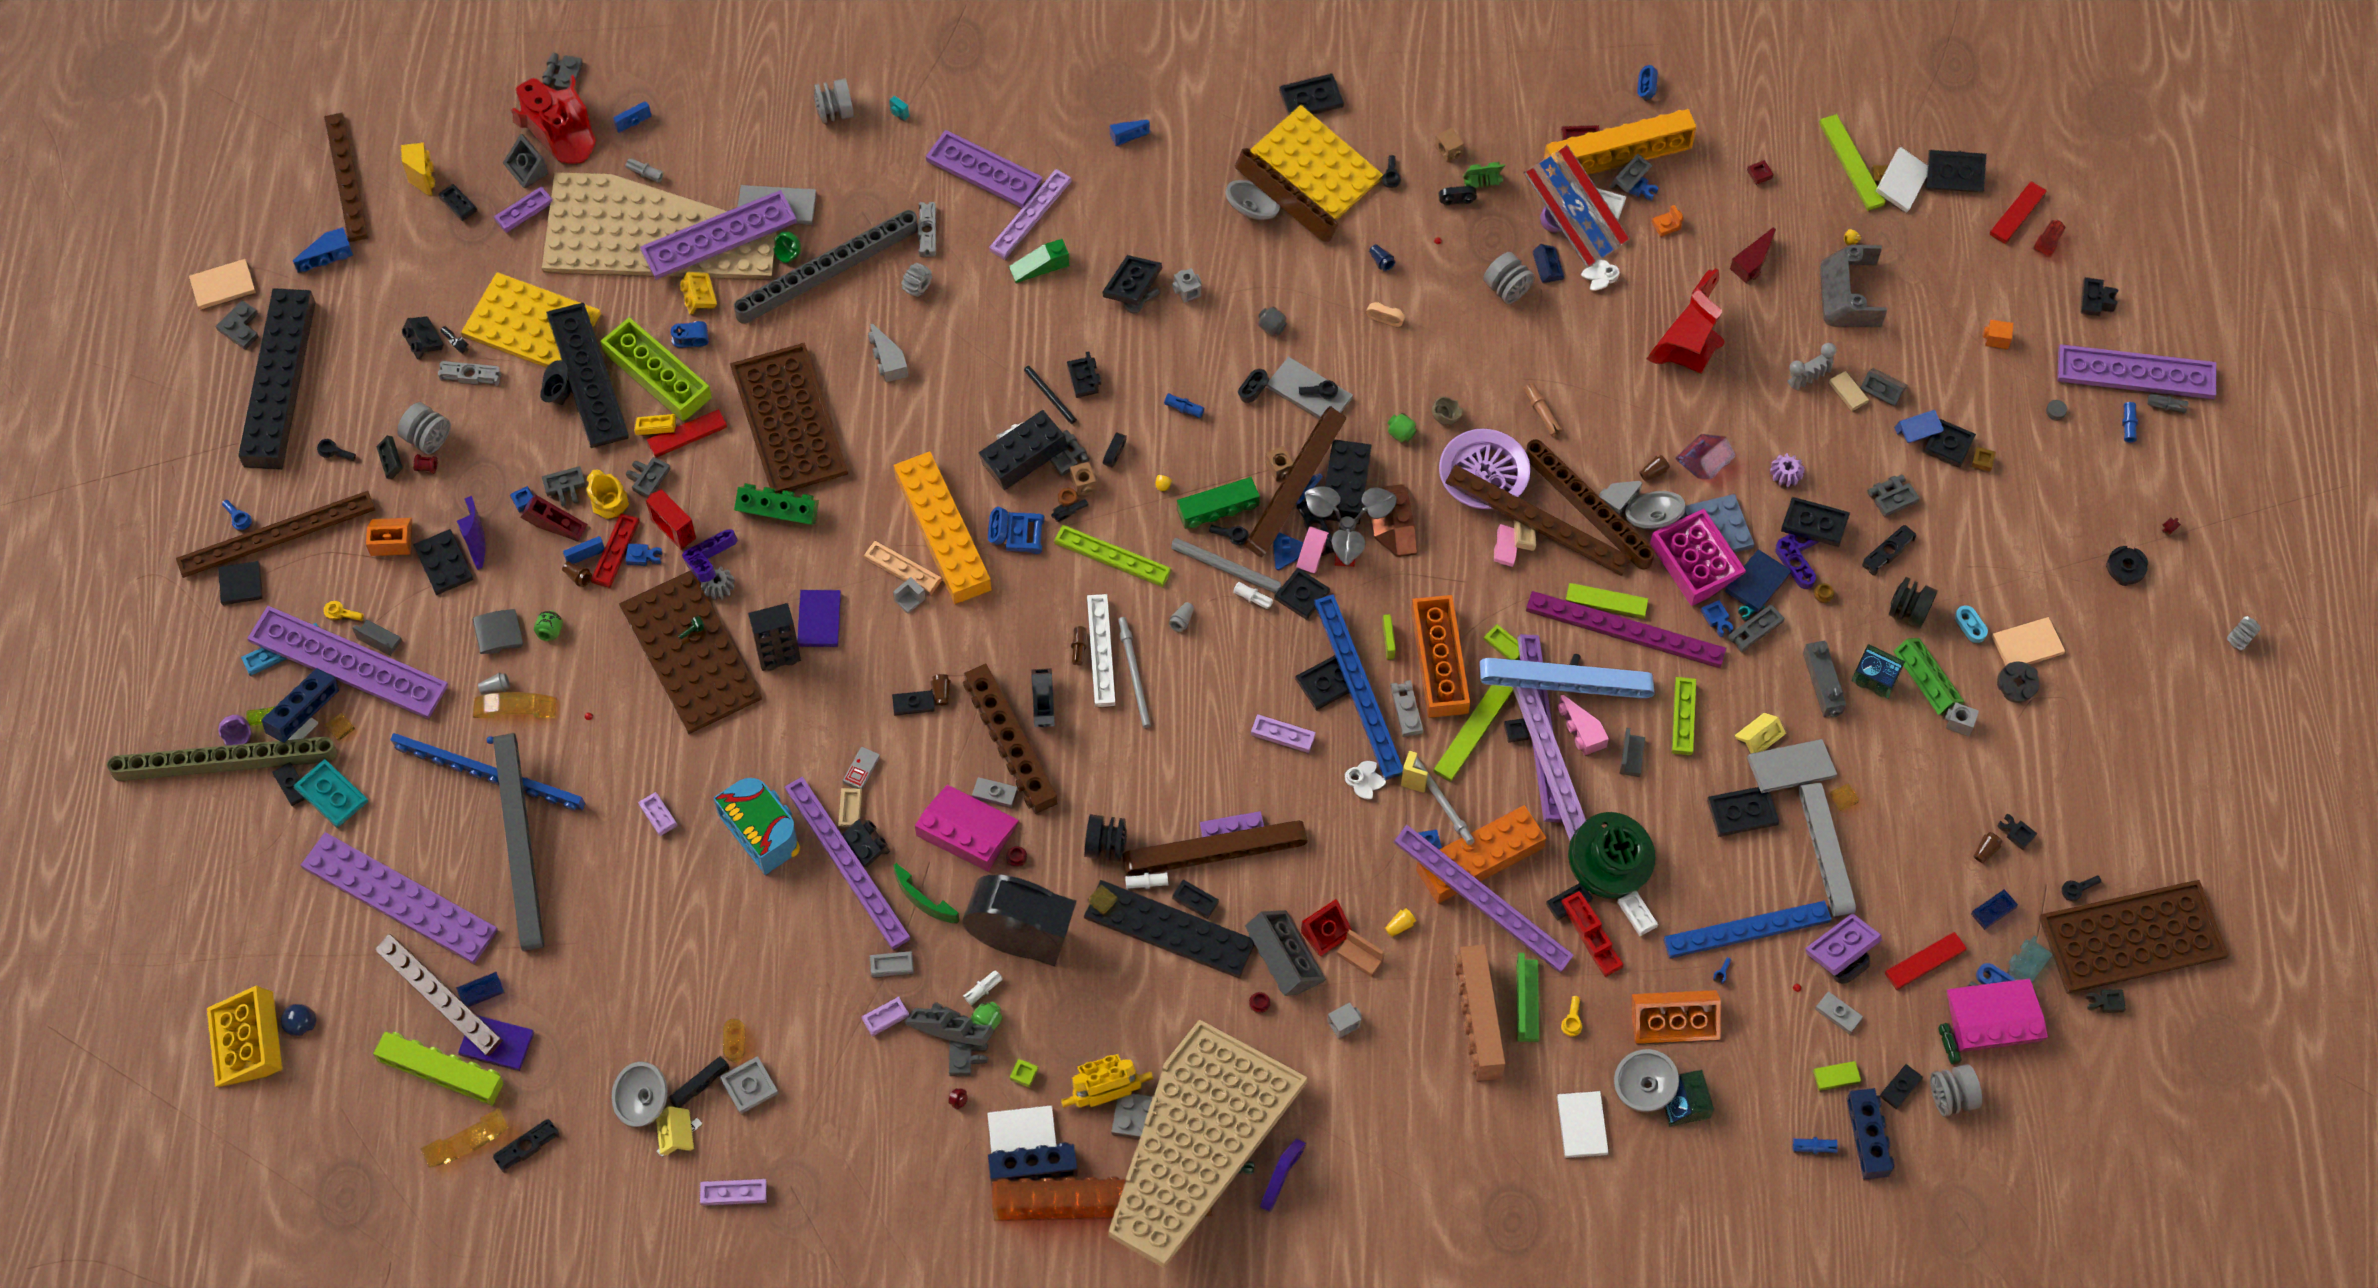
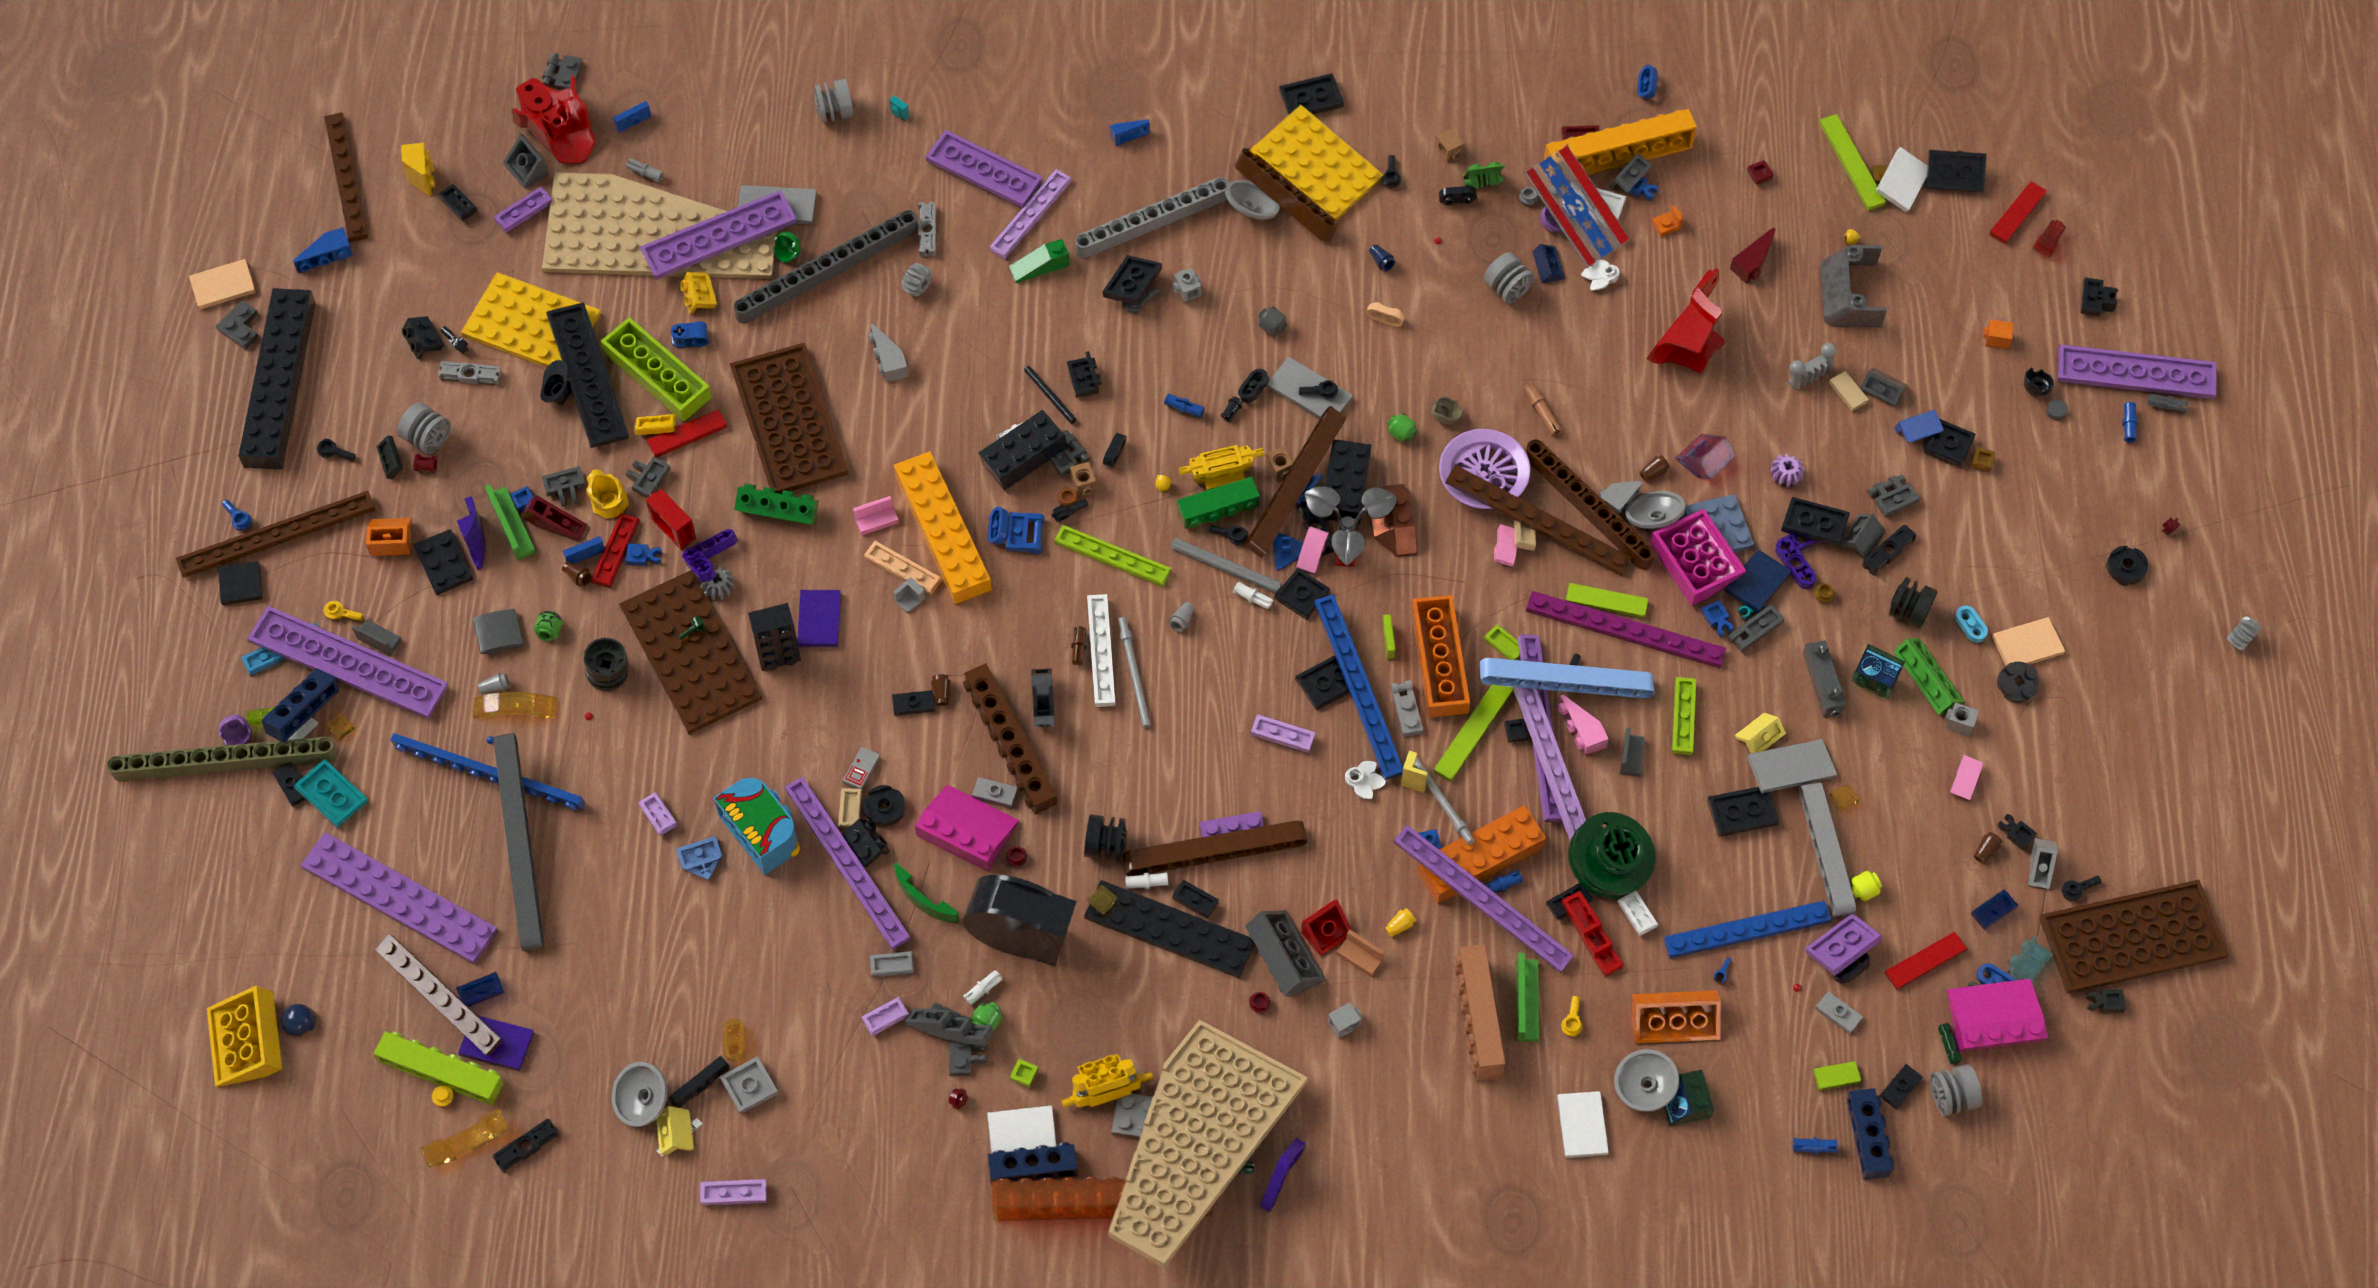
none -> yellow plate [432,1085,454,1107]
none -> bright green fence [485,484,536,560]
none -> pearl dark grey wheel [584,637,628,691]
none -> medium blue slope [676,836,722,880]
none -> bright pink panel [853,496,899,536]
none -> black plate [863,785,905,826]
none -> light grey beam [1075,177,1229,258]
none -> yellow piece [1178,445,1264,491]
none -> black pin [1221,396,1243,422]
none -> blue pin [1483,870,1523,893]
none -> light grey plate [1519,187,1556,205]
none -> dark grey panel [1840,514,1885,558]
none -> neon yellow head [1851,871,1883,902]
none -> bright pink slope [1949,755,1983,800]
none -> black hair [2024,368,2054,396]
none -> light grey slope [2028,838,2058,889]

